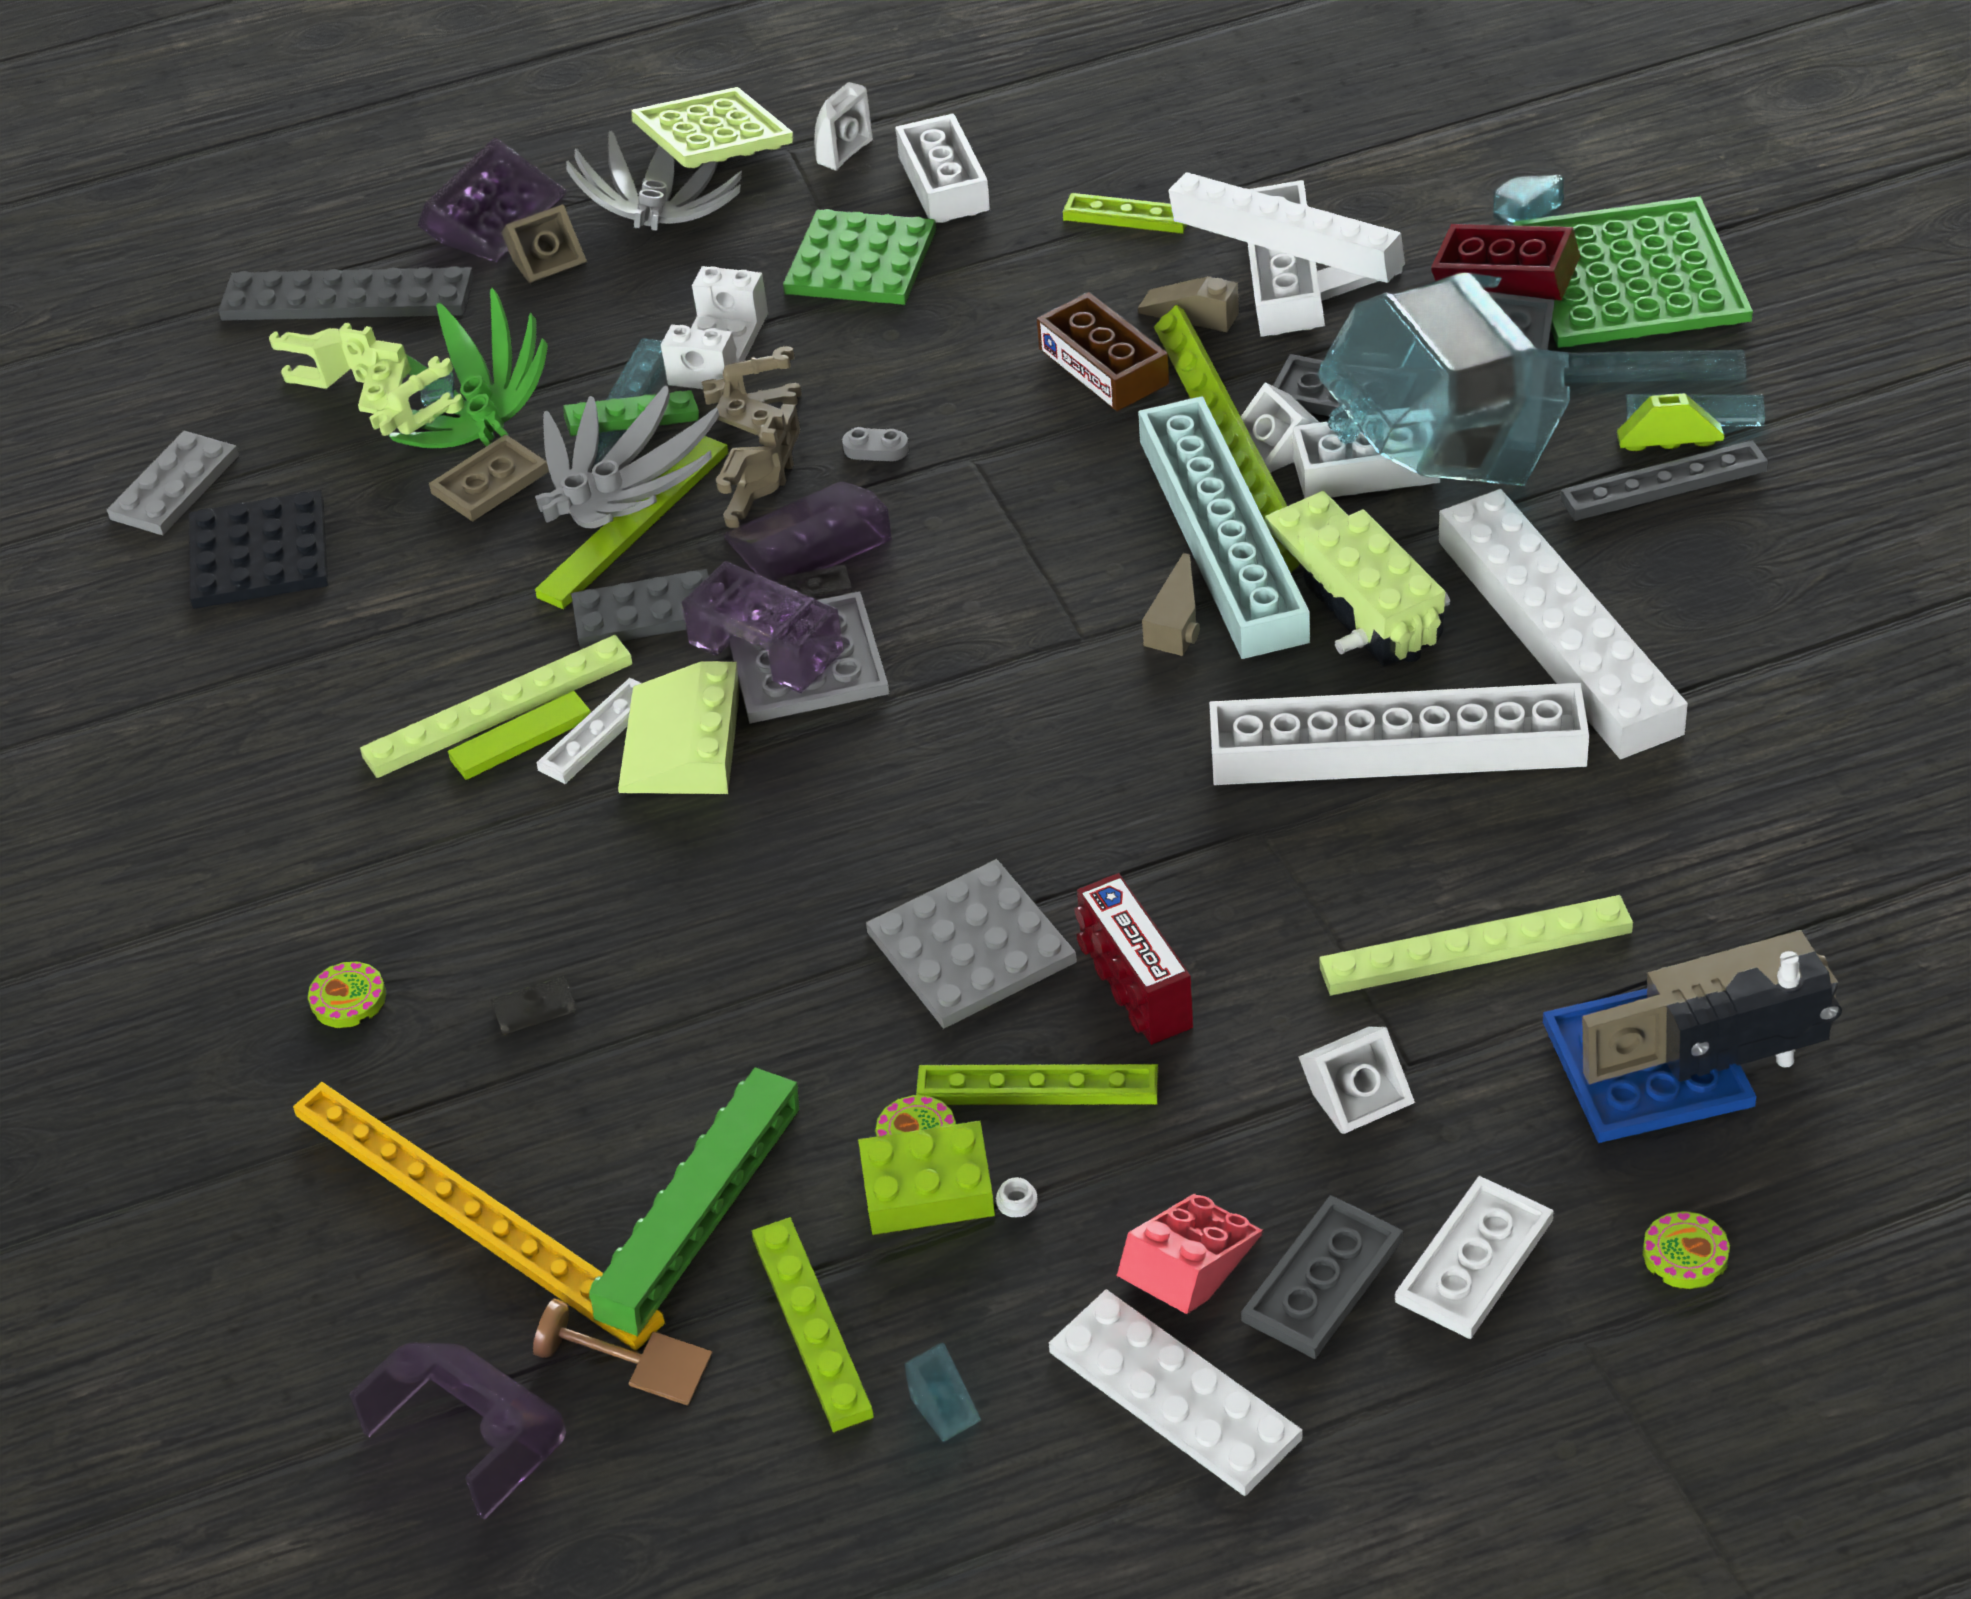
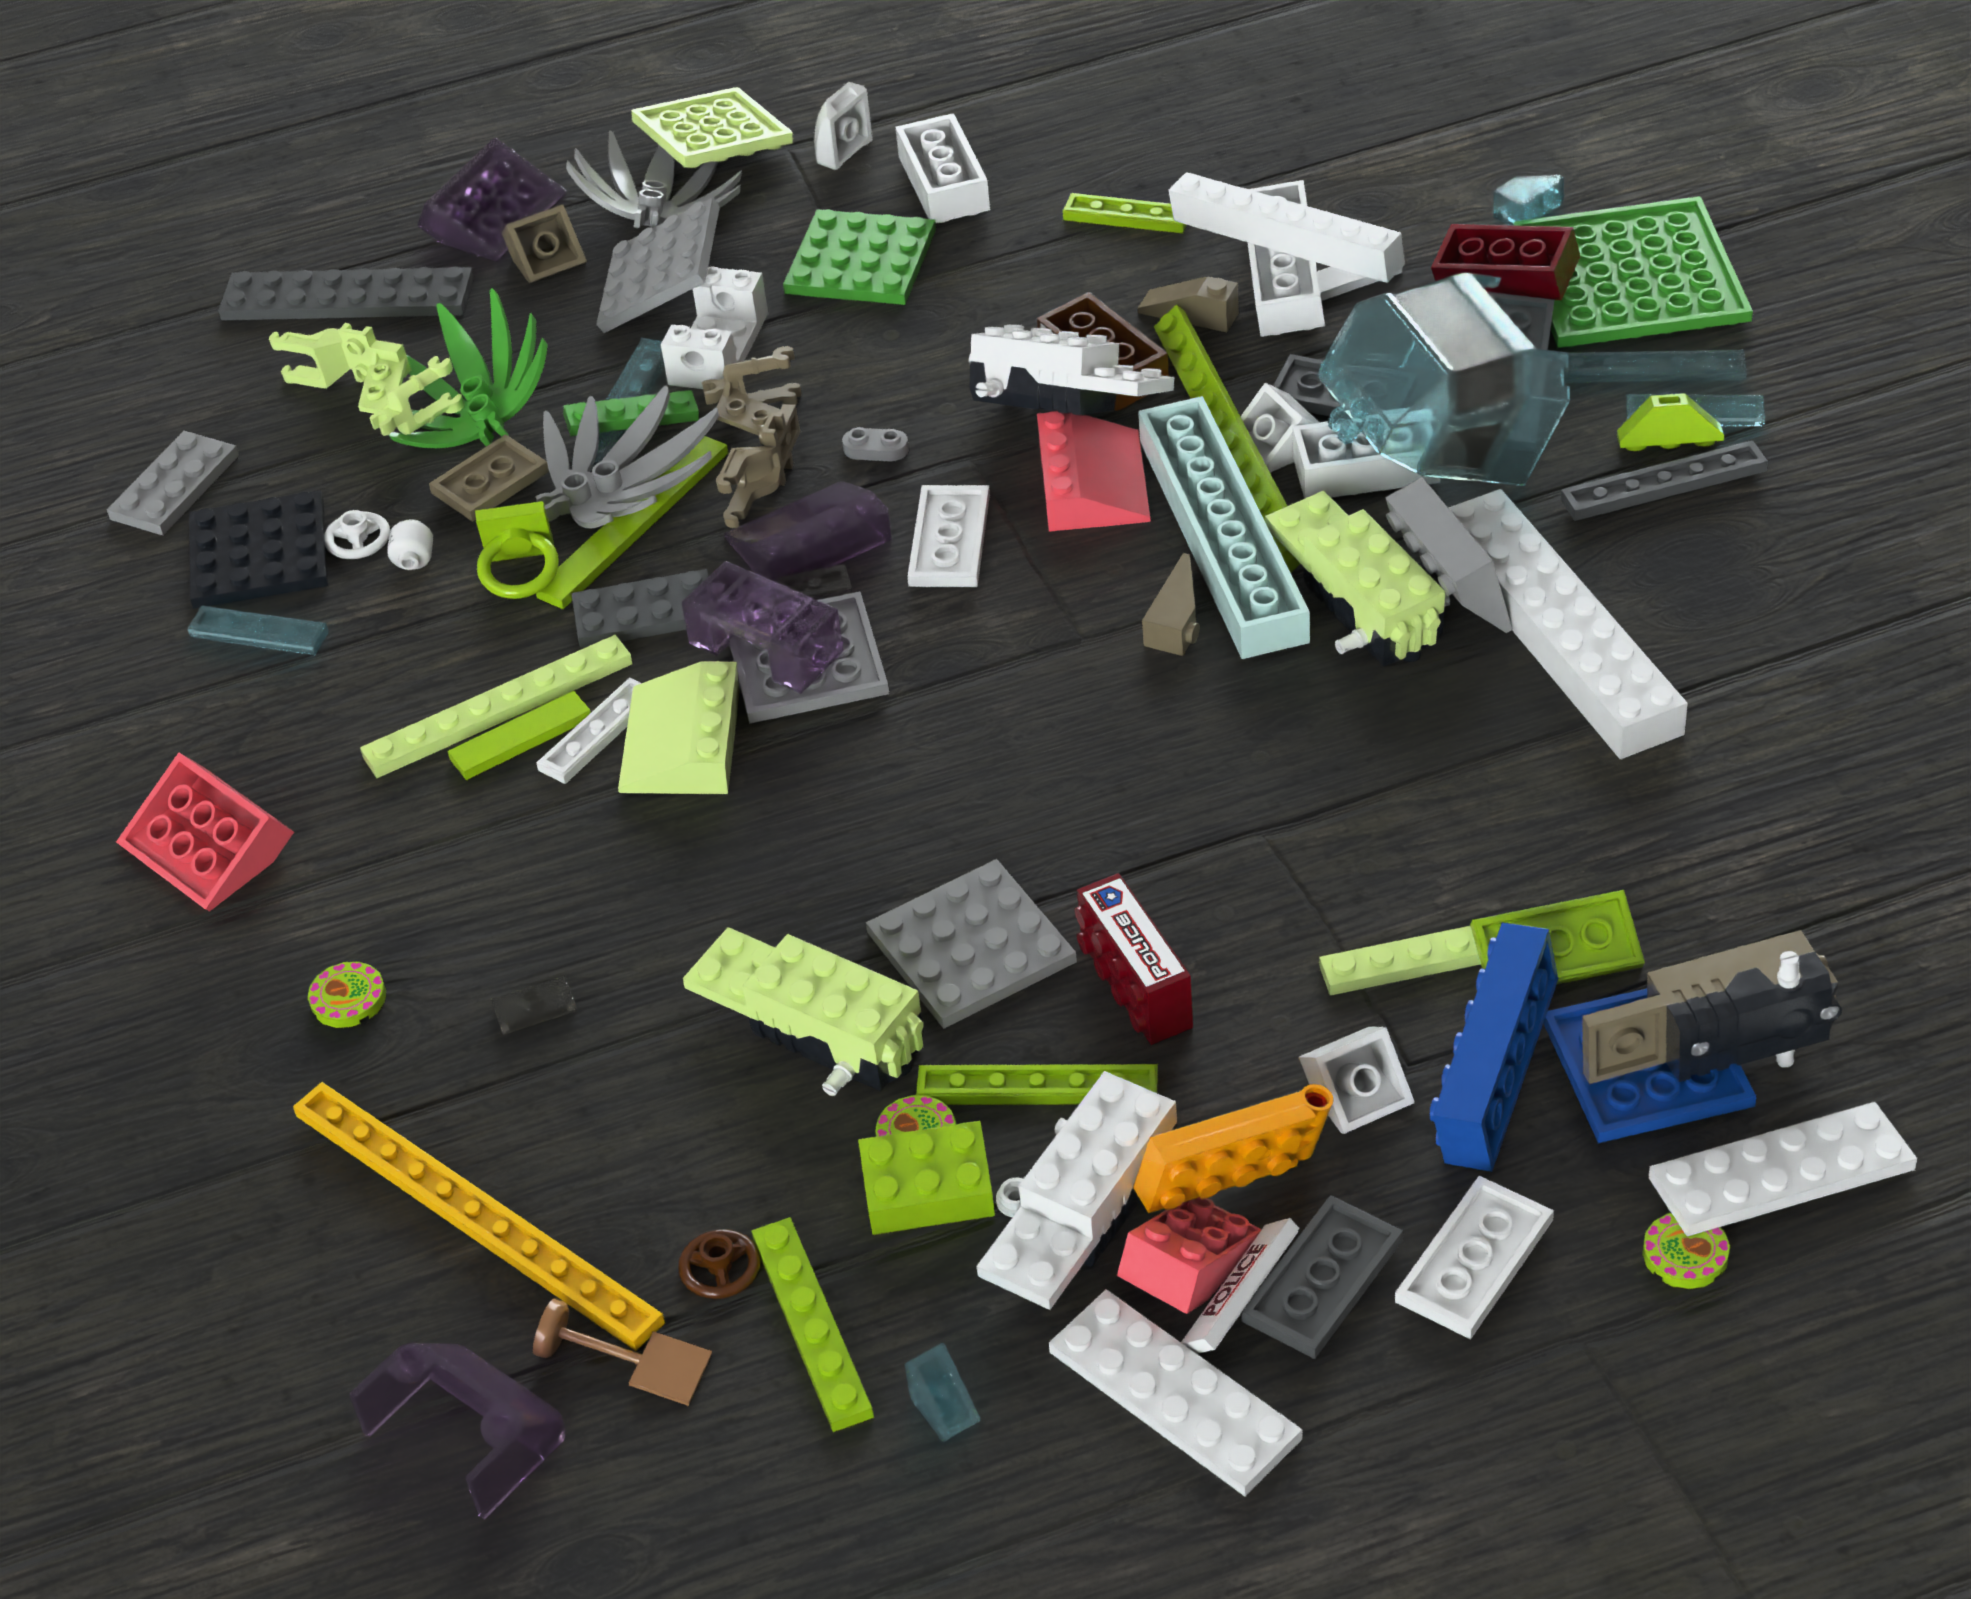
clear light blue tile [420,372,455,406] -> none
bright green brick [589,1068,799,1336] -> none
white brick [1209,683,1589,785] -> none
none -> coral slope [116,752,294,912]
none -> clear light blue tile [187,606,329,655]
none -> white piece [324,510,390,559]
none -> white head [388,519,433,570]
none -> lime tile [475,501,559,599]
none -> light grey plate [596,197,720,333]
none -> reddish brown piece [678,1229,761,1299]
none -> yellowish green piece [683,927,924,1096]
none -> white plate [907,485,990,587]
none -> white piece [969,325,1174,415]
none -> white piece [977,1071,1177,1310]
none -> coral slope [1037,411,1151,532]
none -> light orange hinge [1133,1084,1333,1213]
none -> white tile [1181,1218,1299,1354]
none -> light grey slope [1386,477,1512,633]
none -> blue brick [1430,922,1558,1172]
none -> lime tile [1470,890,1645,984]
none -> white plate [1649,1102,1917,1236]

